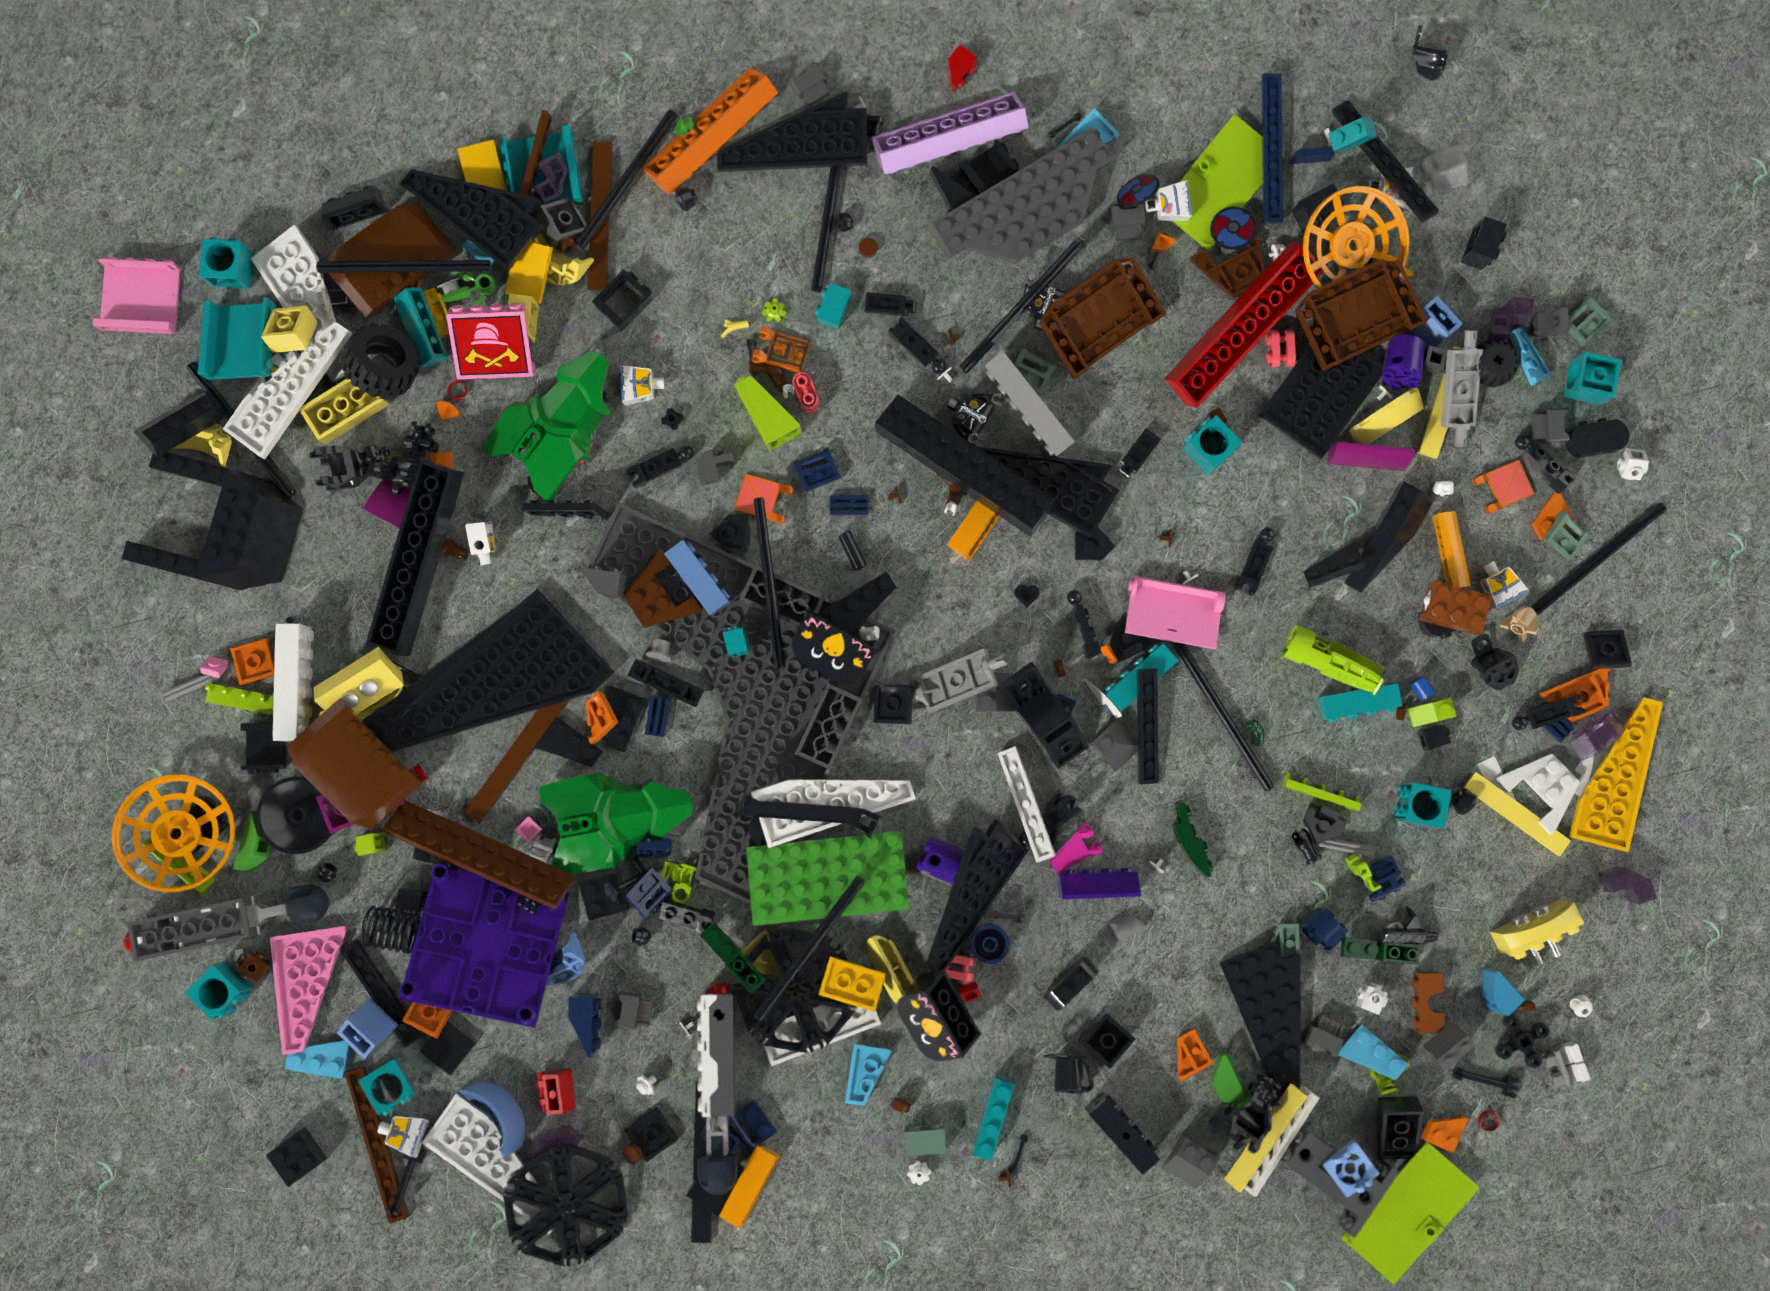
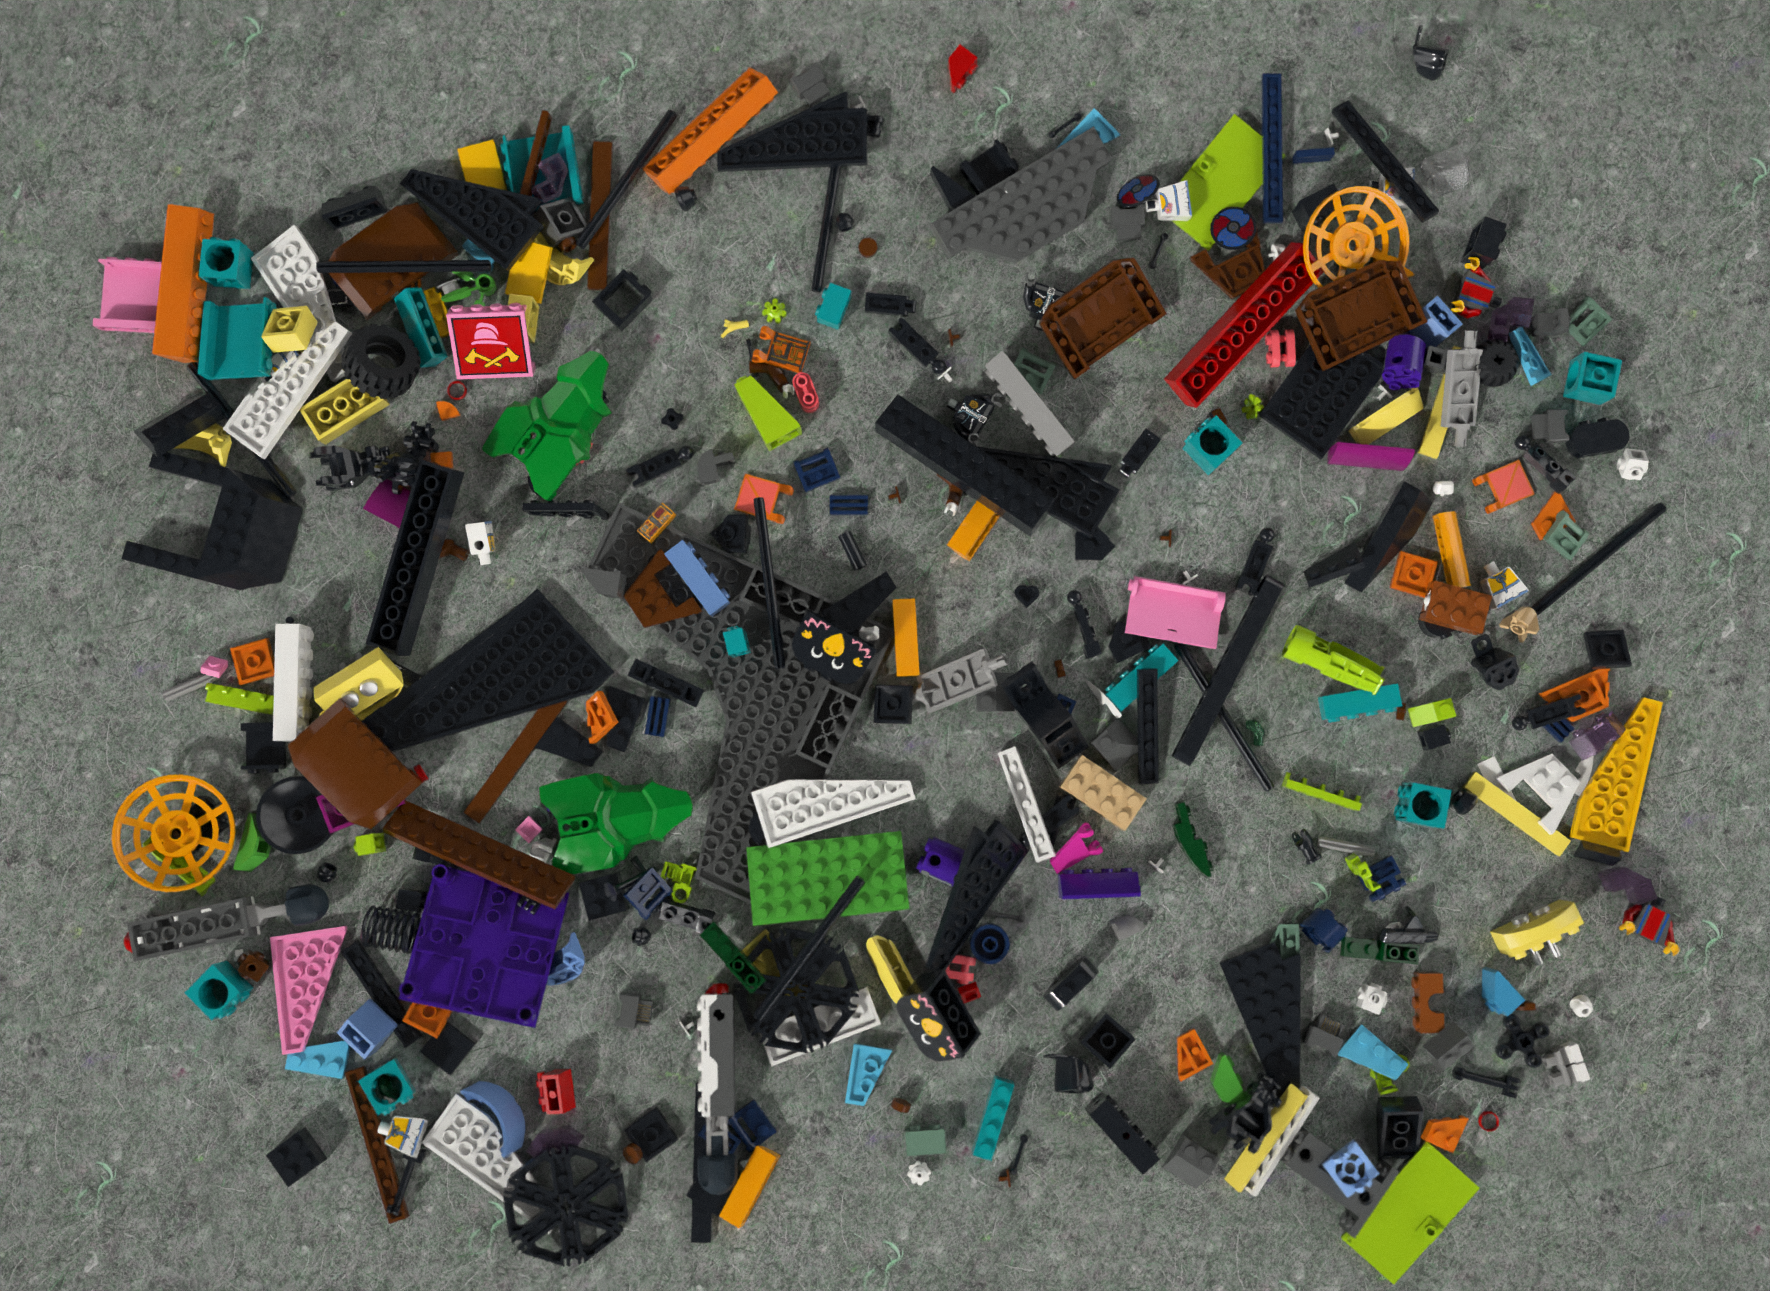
dark blue slope [568,993,602,1058] -> none
torso [620,366,665,405] -> none
dark blue plate [636,838,673,857] -> none
white plant [636,1075,656,1095] -> none
light grey piece [646,639,671,662] -> none
bright green plant [673,116,695,136] -> none
black piece [731,791,883,840] -> none
yellow tile [819,956,887,1012] -> none
lavender brick [871,91,1028,174] -> none
black axle [960,240,1083,374] -> none
orange tile [1101,644,1118,664] -> none
orange tile [1151,232,1176,252] -> none
black plate [1303,803,1346,845] -> none
teal brick [1328,117,1377,152] -> none
blue brick [1409,677,1435,701] -> none
none -> orange slope [152,204,214,363]
none -> clear green arm [378,1075,400,1100]
none -> slope [637,503,677,544]
none -> light orange brick [892,598,920,677]
none -> tan brick [1059,755,1146,831]
none -> black beam [1172,574,1284,766]
none -> lime plant [1242,394,1264,419]
none -> orange tile [1389,551,1438,598]
none -> torso [1451,257,1502,318]
none -> black slope [1574,840,1622,866]
none -> torso [1619,896,1680,956]

